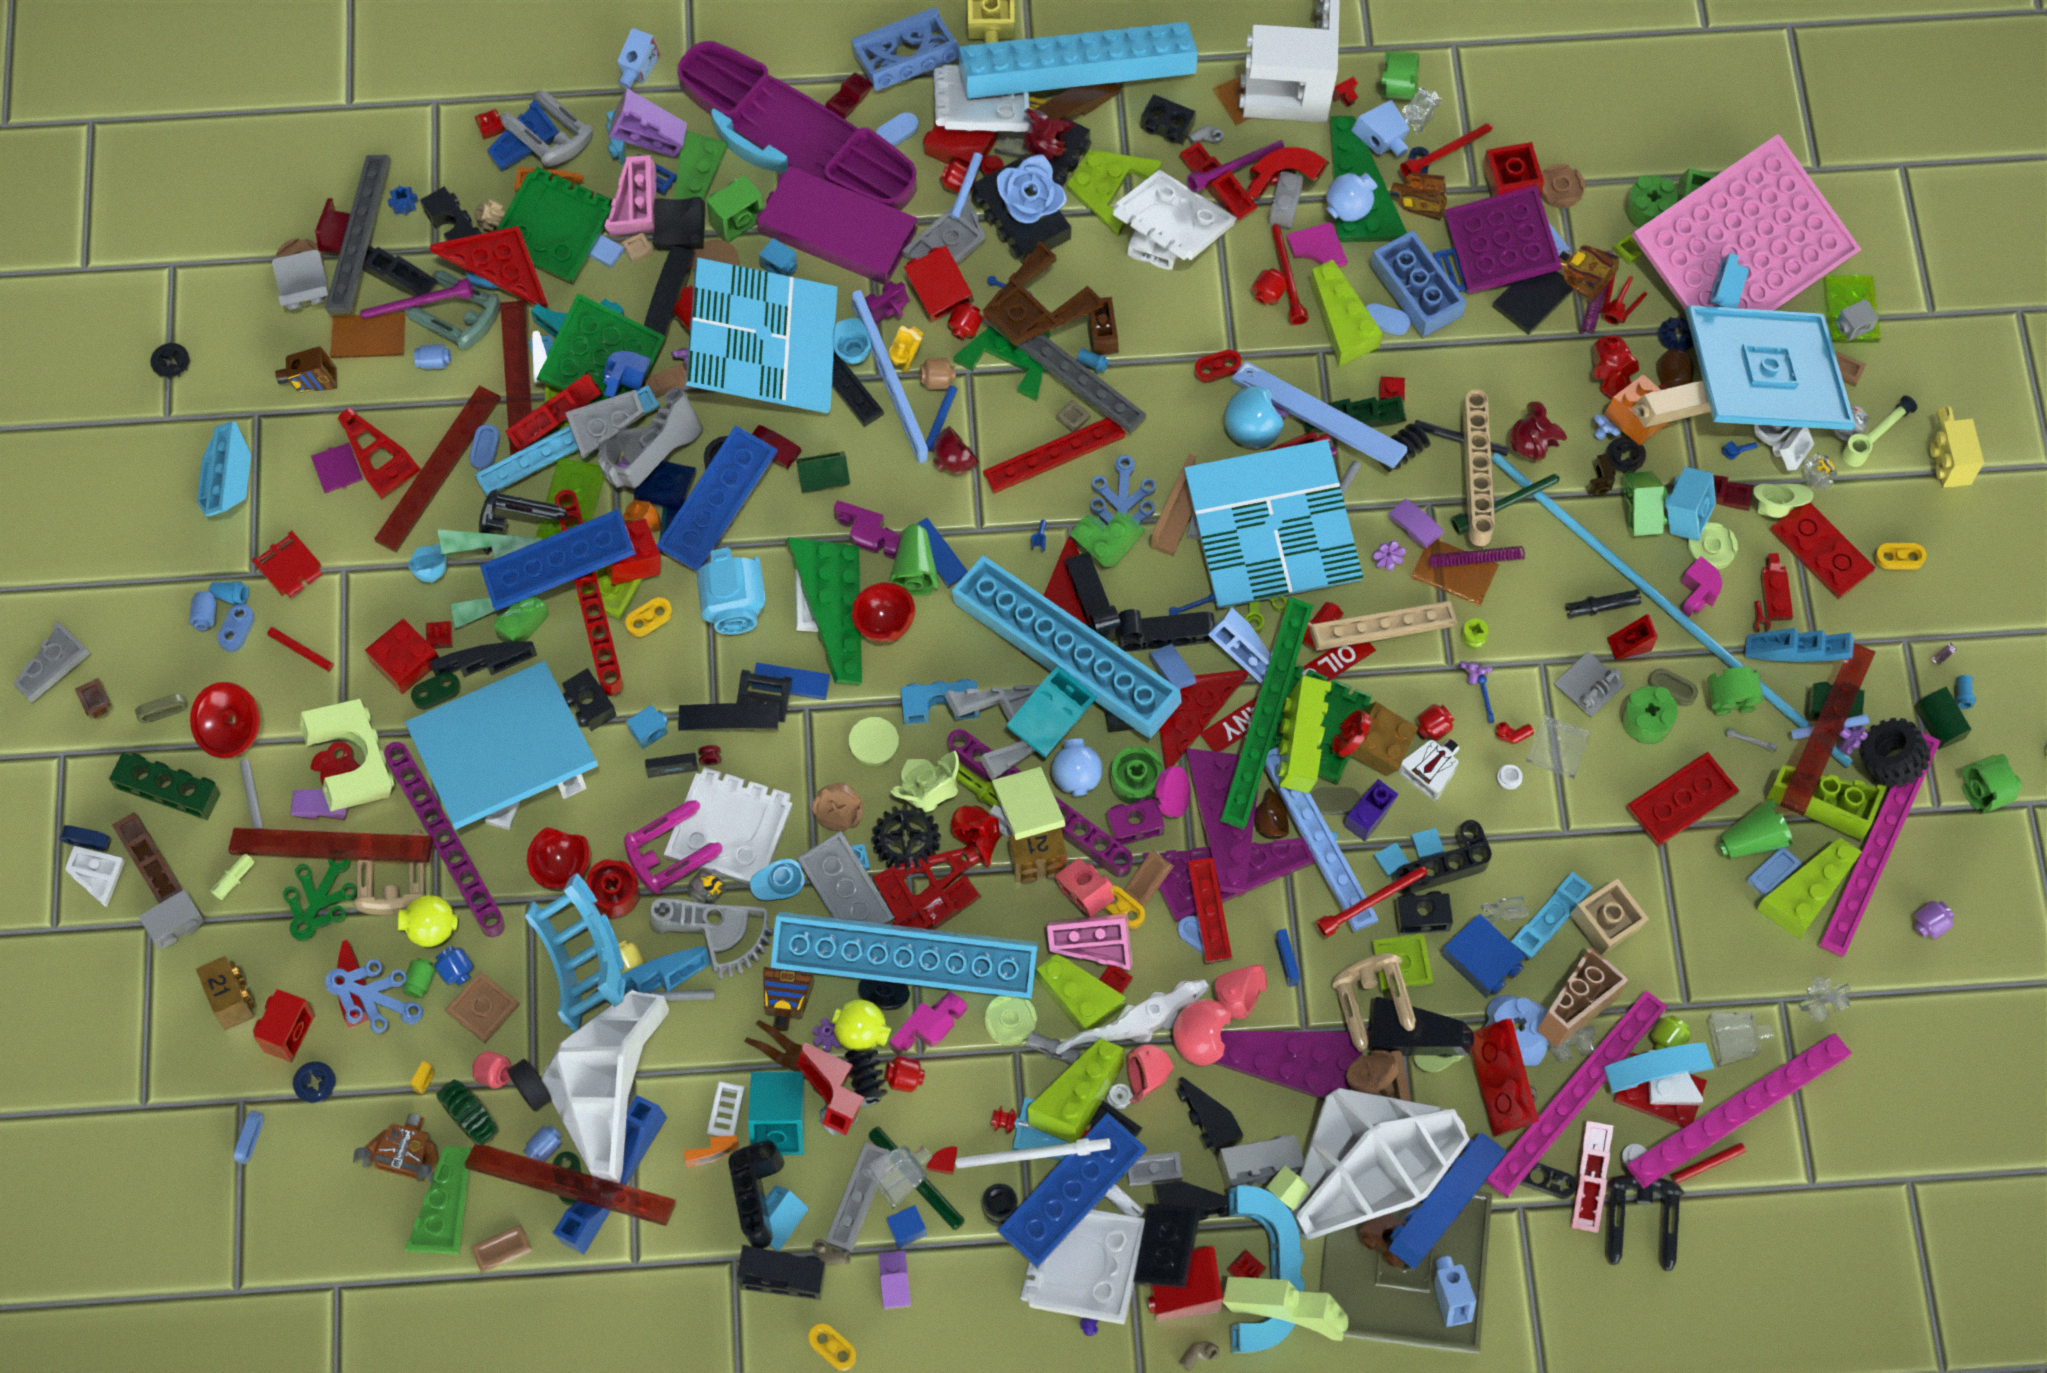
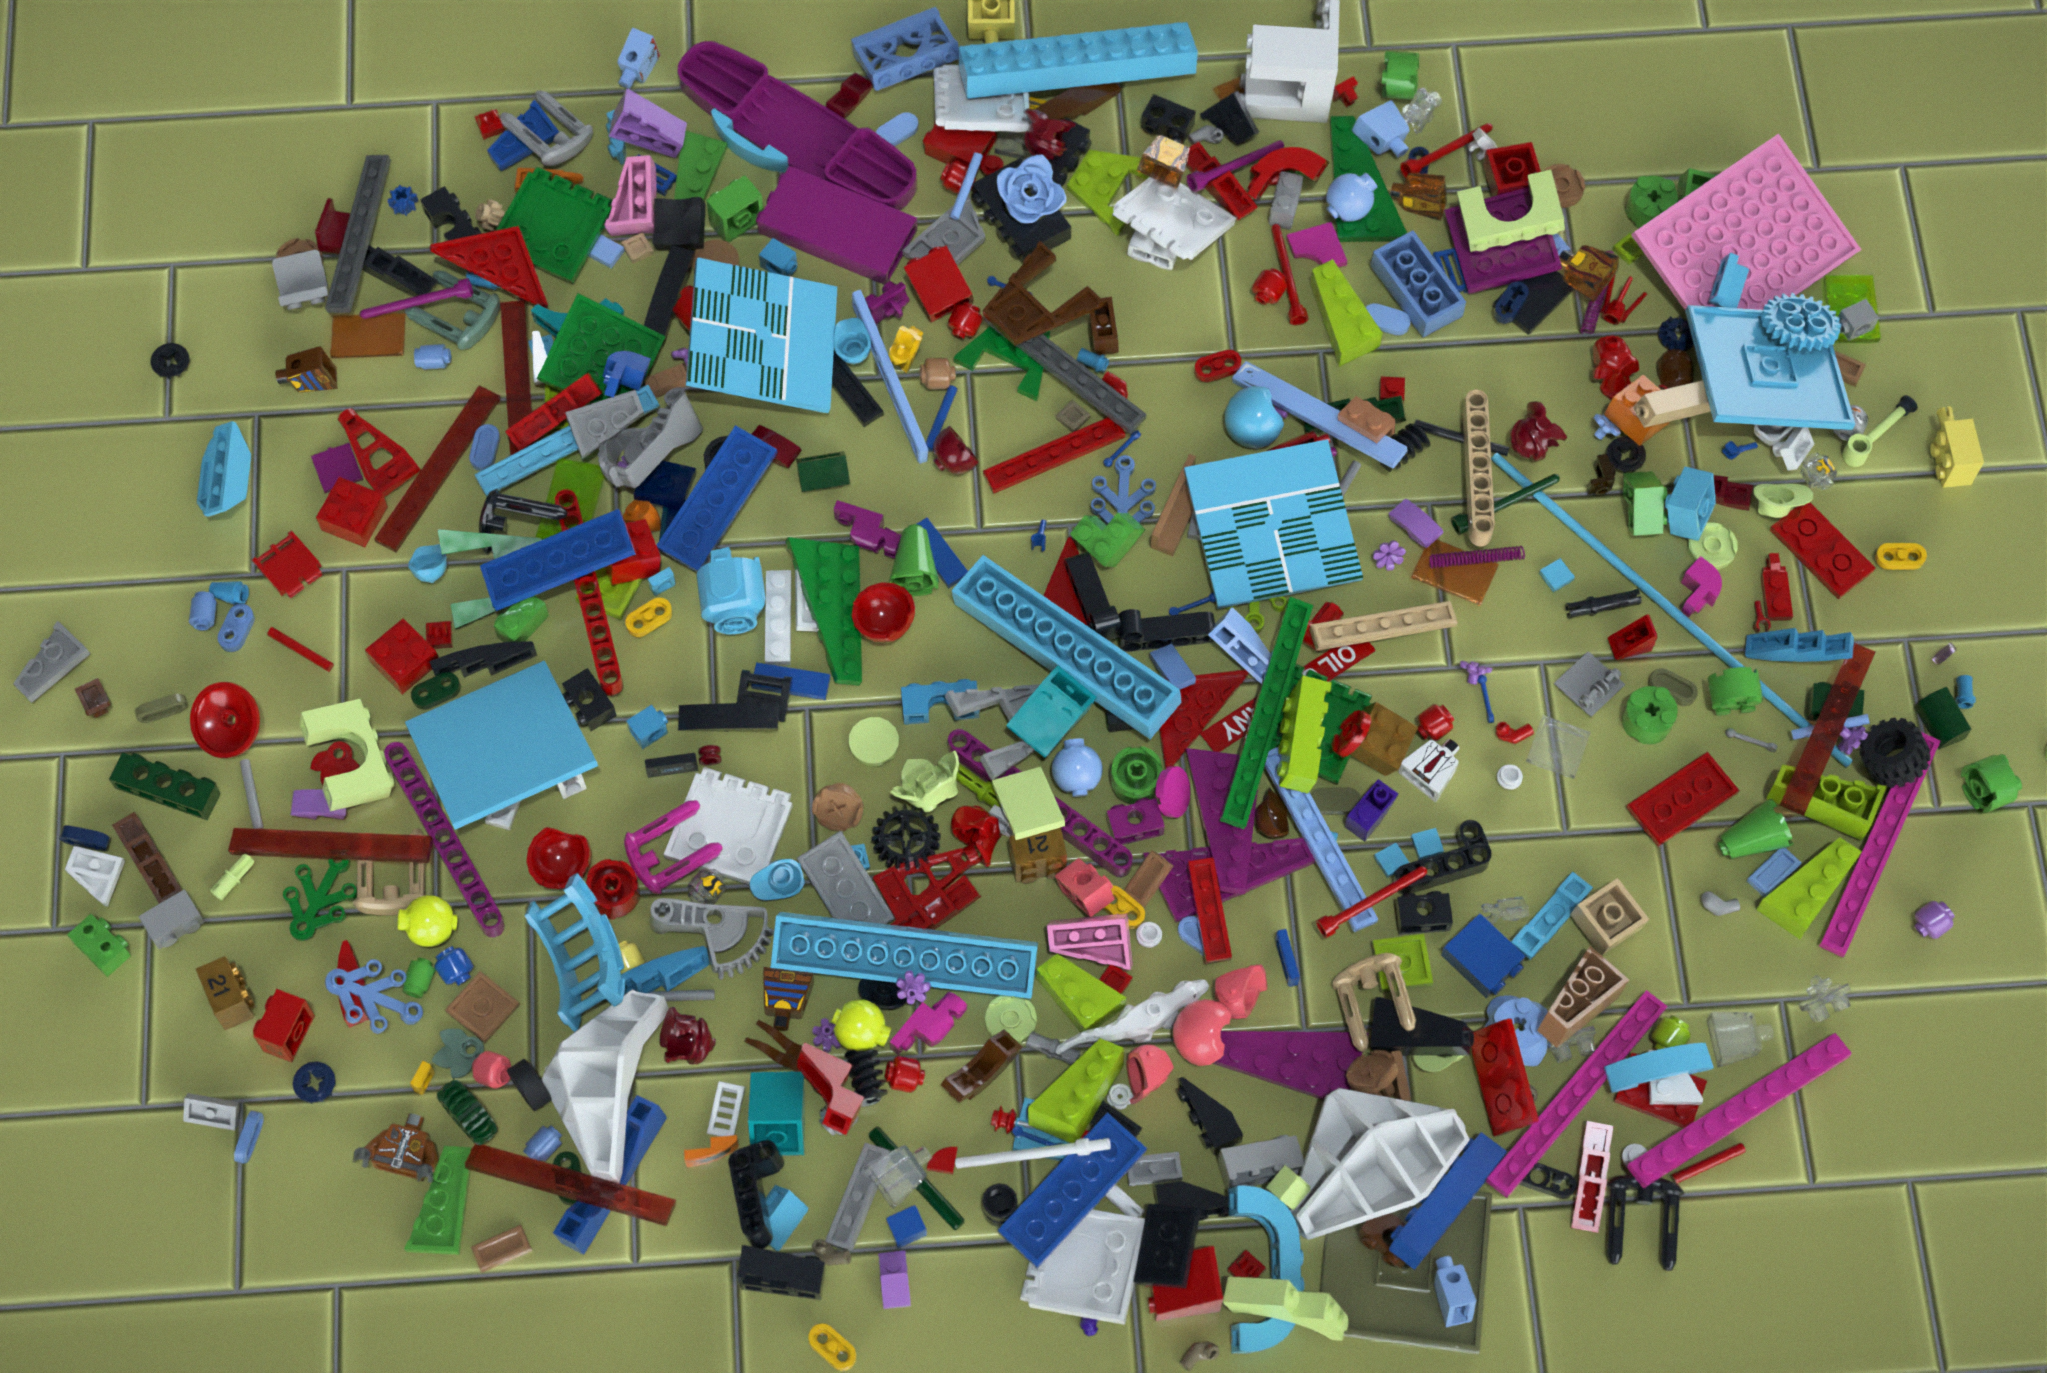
lime wheel [1461,618,1489,649] -> none
none -> bright green brick [67,914,131,977]
none -> light grey plate [183,1093,240,1130]
none -> red brick [316,477,388,548]
none -> sand green plate [432,1028,484,1079]
none -> medium azure tile [648,567,676,596]
none -> dark red helmet [659,1007,716,1065]
none -> white plate [765,570,792,665]
none -> medium lavender plant [896,970,931,1004]
none -> reddish brown arch [941,1029,1023,1103]
none -> blue hinge [1013,1126,1063,1146]
none -> red arm [1102,371,1128,399]
none -> blue hinge [1103,430,1141,467]
none -> torso [1136,135,1189,189]
none -> white plate [1136,922,1162,948]
none -> black wing [1200,91,1260,145]
none -> nougat bracket [1338,396,1395,443]
none -> yellowish green arch [1457,170,1565,252]
none -> white tile [1468,127,1497,160]
none -> dark blue beam [1494,282,1529,324]
none -> medium azure tile [1539,558,1575,593]
none -> light grey arm [1701,891,1740,916]
none -> medium azure gear [1761,293,1841,351]

